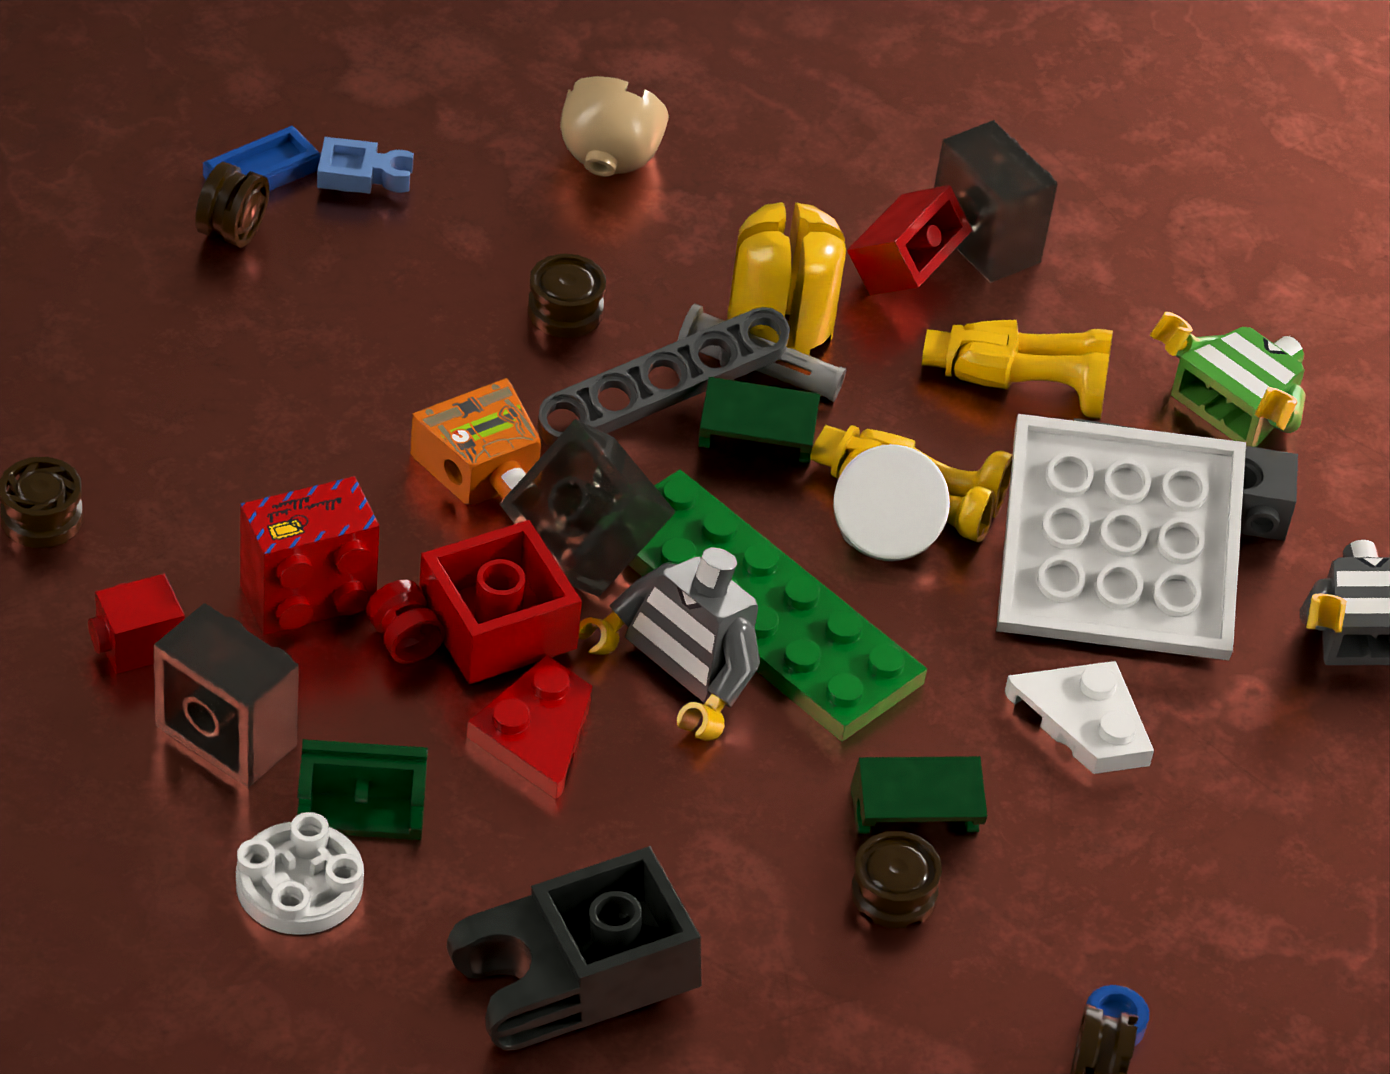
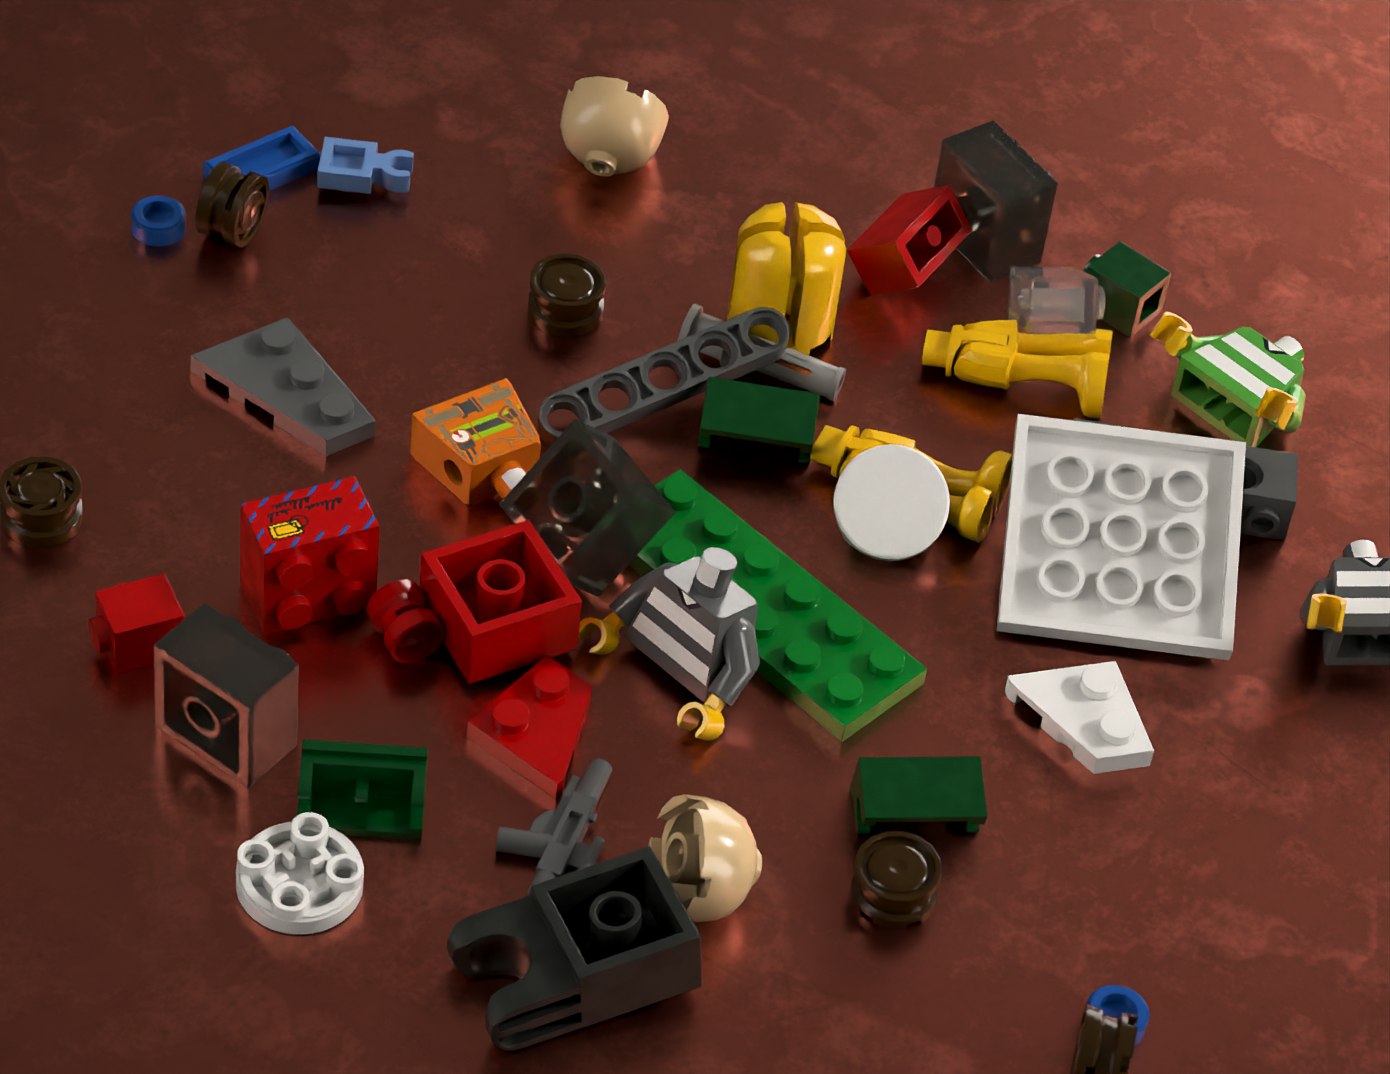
none -> blue tile [131,196,186,247]
none -> dark grey wing [190,317,376,456]
none -> dark grey piece [496,758,613,897]
none -> tan cylinder [648,794,762,923]
none -> clear brick [1008,266,1105,334]
none -> dark green brick [1079,241,1171,338]

